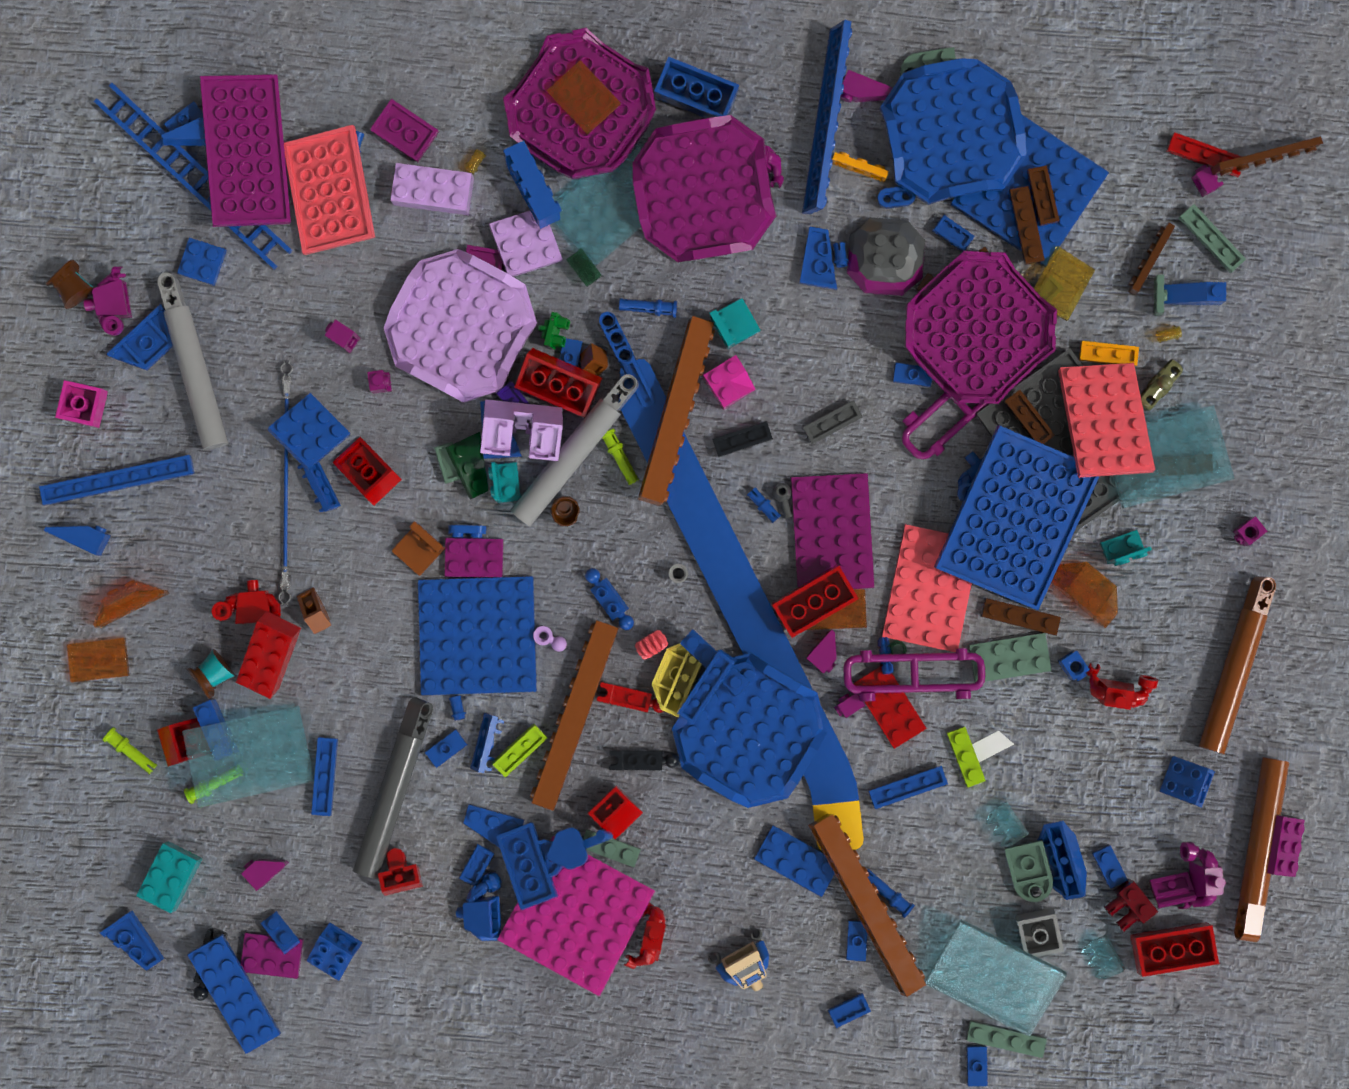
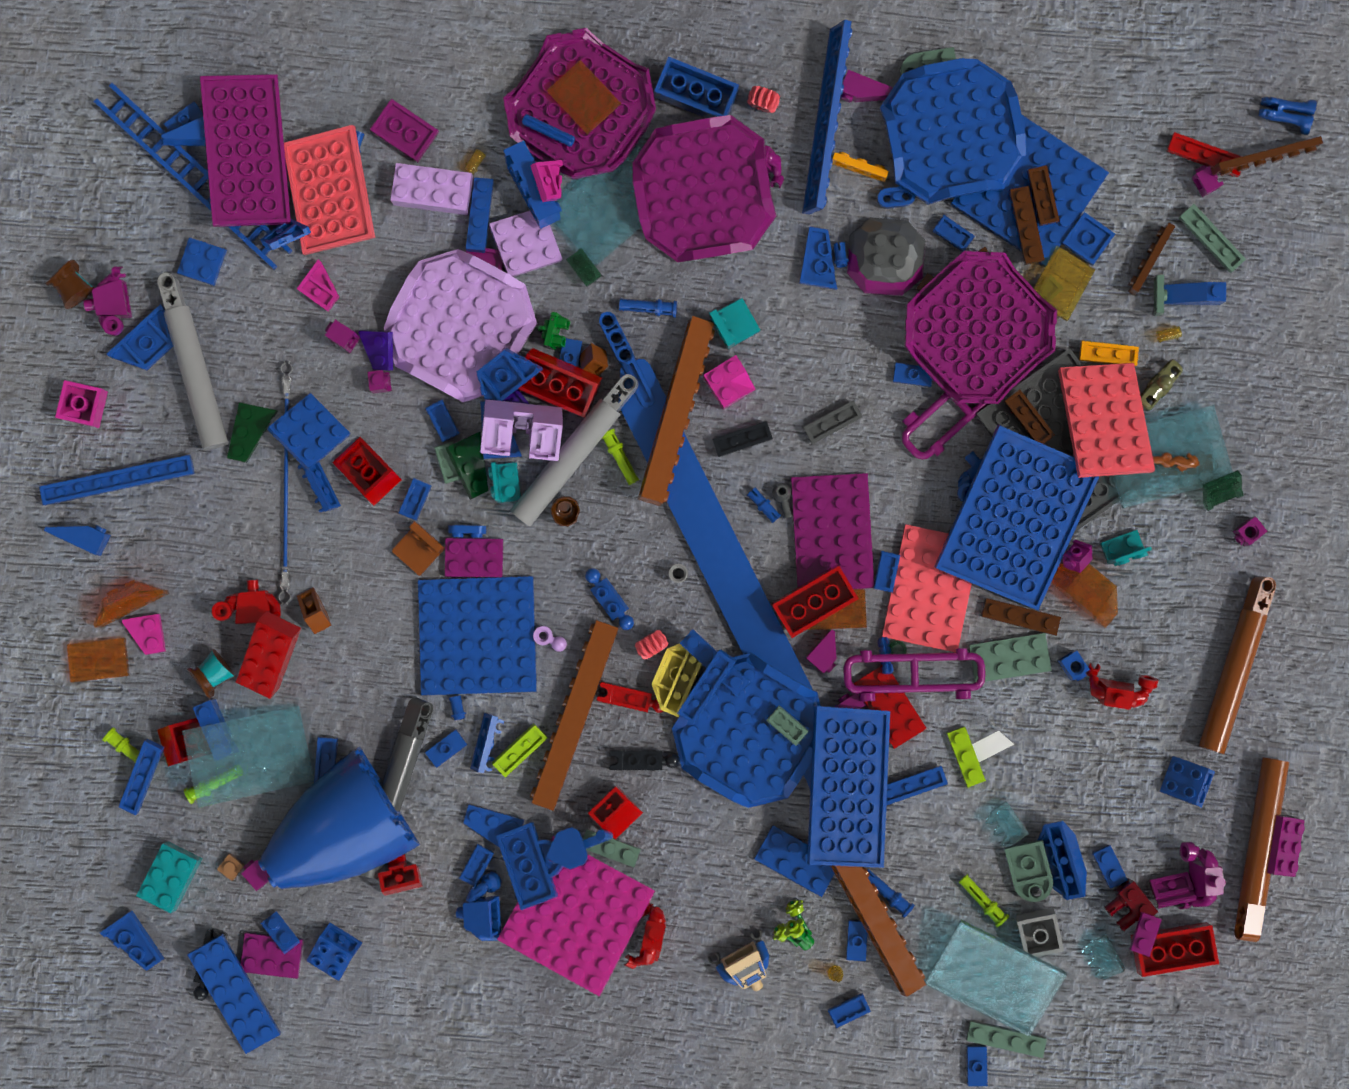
none -> blue plate [119,739,164,815]
none -> dark pink wing [122,614,166,655]
none -> medium nougat plate [217,853,245,881]
none -> dark green wing [227,402,278,463]
none -> blue panel [258,747,420,889]
none -> blue wing [260,219,311,250]
none -> dark pink wing [297,259,340,312]
none -> dark purple wing [359,330,393,371]
none -> blue plate [399,478,432,521]
none -> blue plate [425,400,460,443]
none -> blue plate [466,177,494,253]
none -> blue wing [476,348,543,401]
none -> blue axle [522,114,575,147]
none -> dark pink wing [530,160,563,202]
none -> coral gear [747,86,780,113]
none -> sand green plate [766,705,809,746]
none -> lime plant [773,899,815,951]
none -> blue plate [807,706,890,868]
none -> clear yellow pin [828,965,843,982]
none -> blue plate [873,551,900,593]
none -> lime pin [958,874,1009,927]
none -> blue plate [1062,212,1115,266]
none -> magenta brick [1063,539,1093,573]
none -> magenta plate [1129,912,1162,957]
none -> dark orange animal [1153,452,1200,472]
none -> clear green plate [1203,470,1244,511]
none -> blue piece [1259,97,1317,135]

